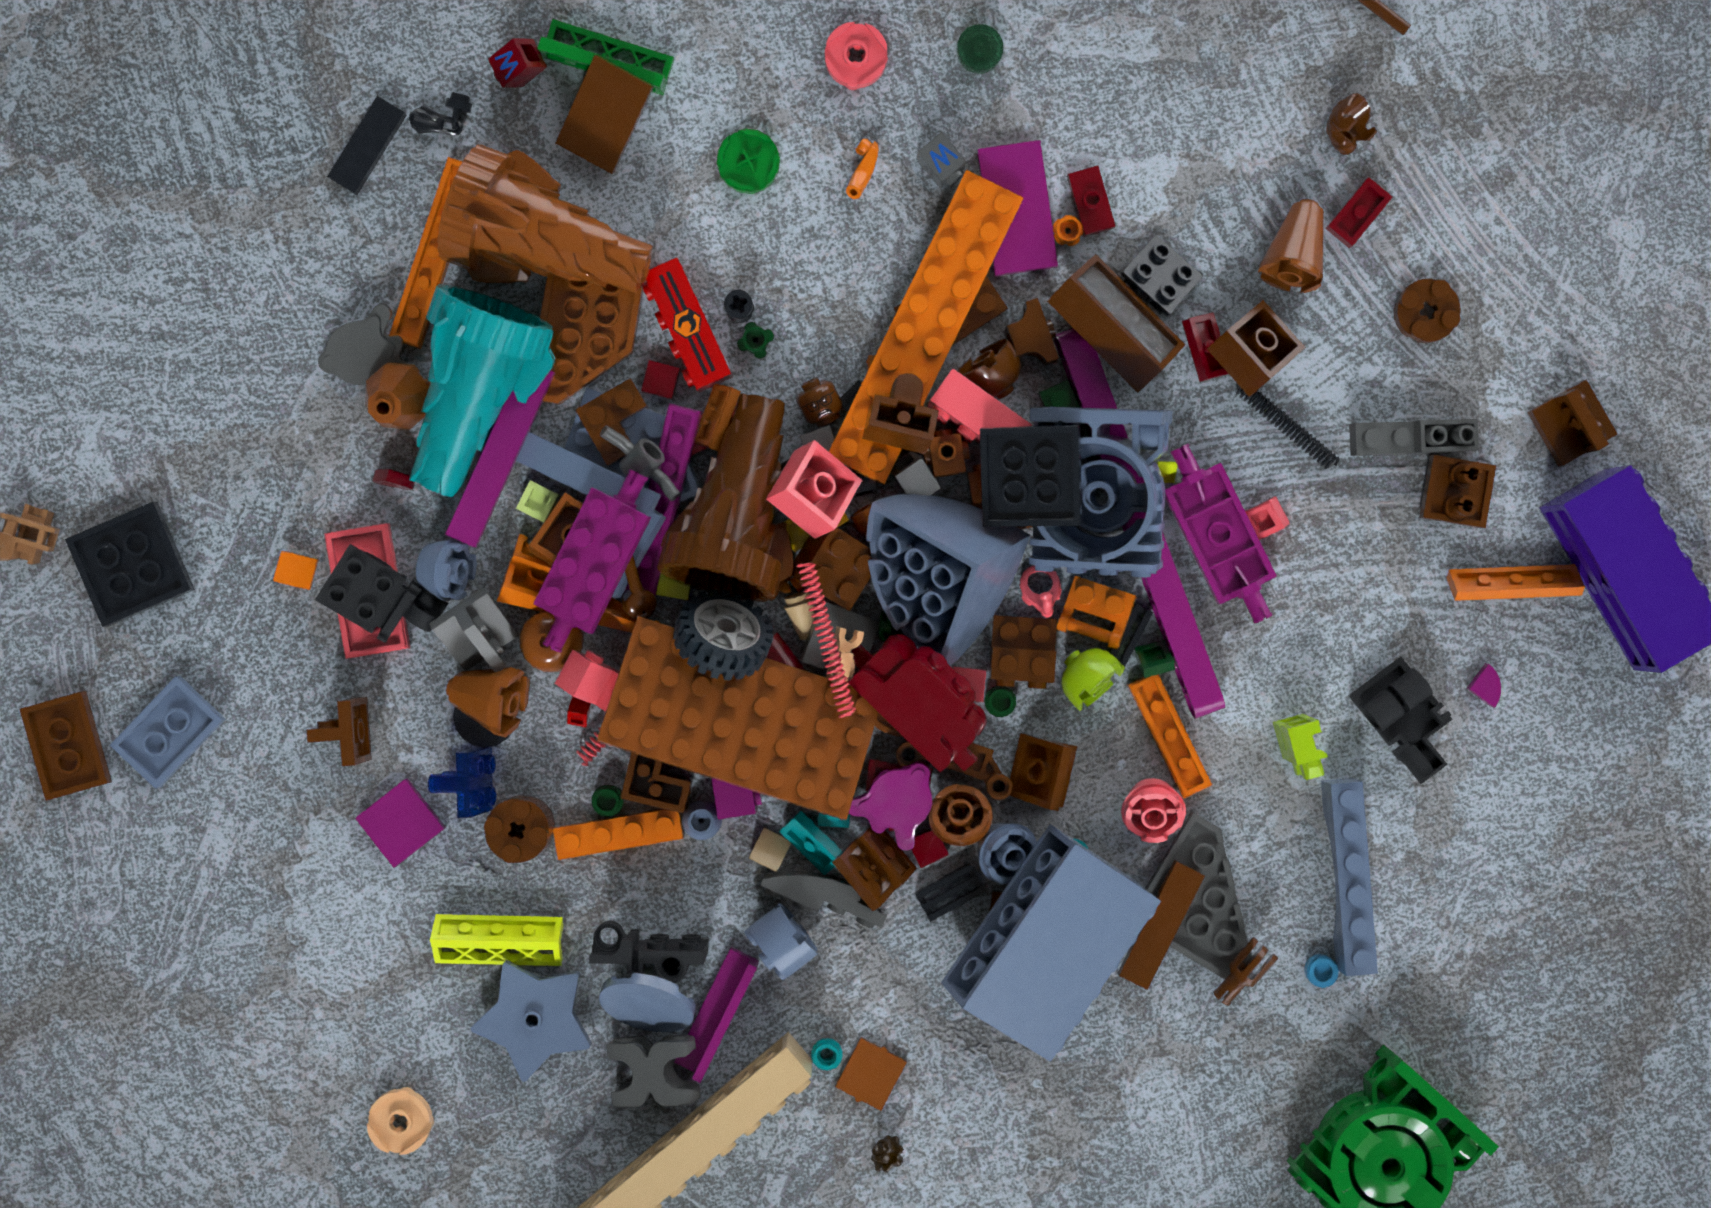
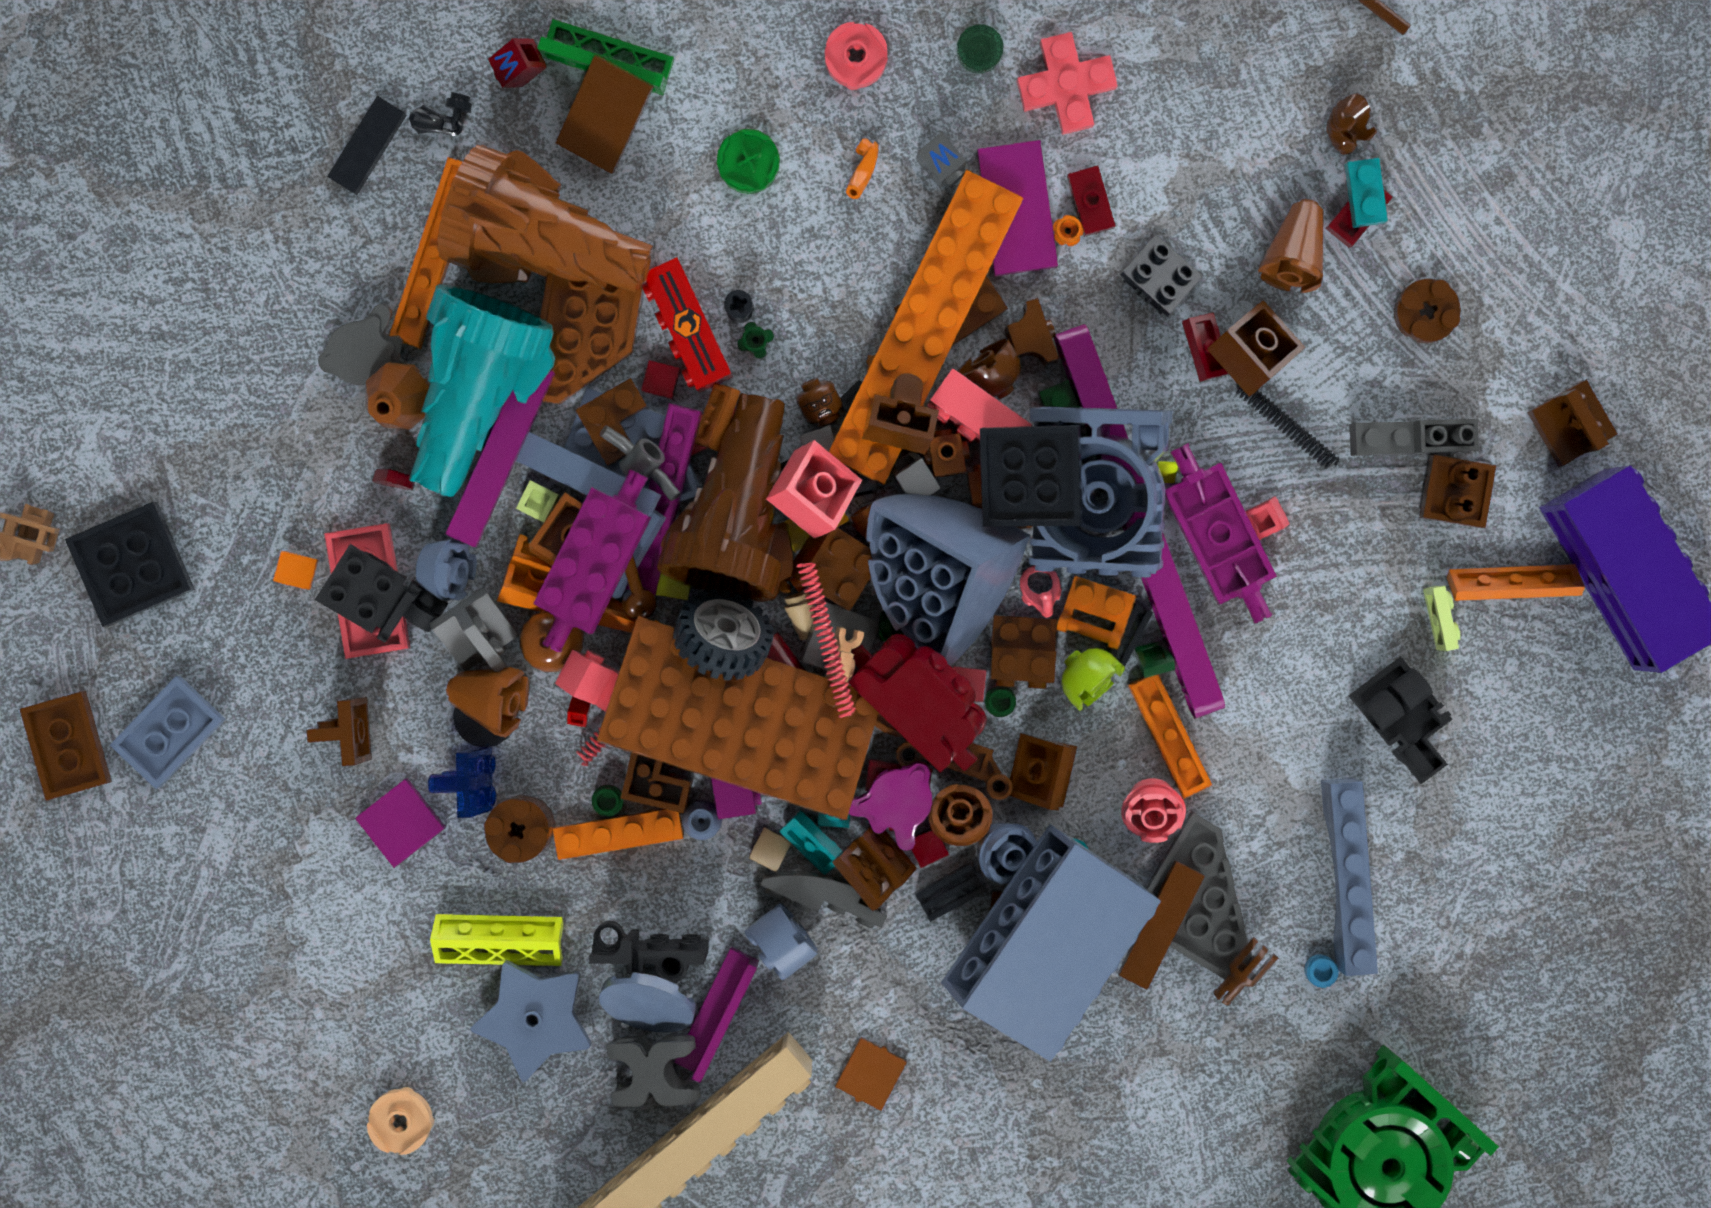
teal plate [811,1038,843,1071] -> none
dark brown plant [871,1135,904,1173] -> none
reddish brown brick [1047,254,1185,393] -> none
lime hips [1272,713,1328,780] -> none
magenta tile [1466,663,1501,708] -> none
none -> coral plate [1017,32,1118,135]
none -> teal plate [1344,158,1388,228]
none -> yellowish green plate [1423,586,1460,651]

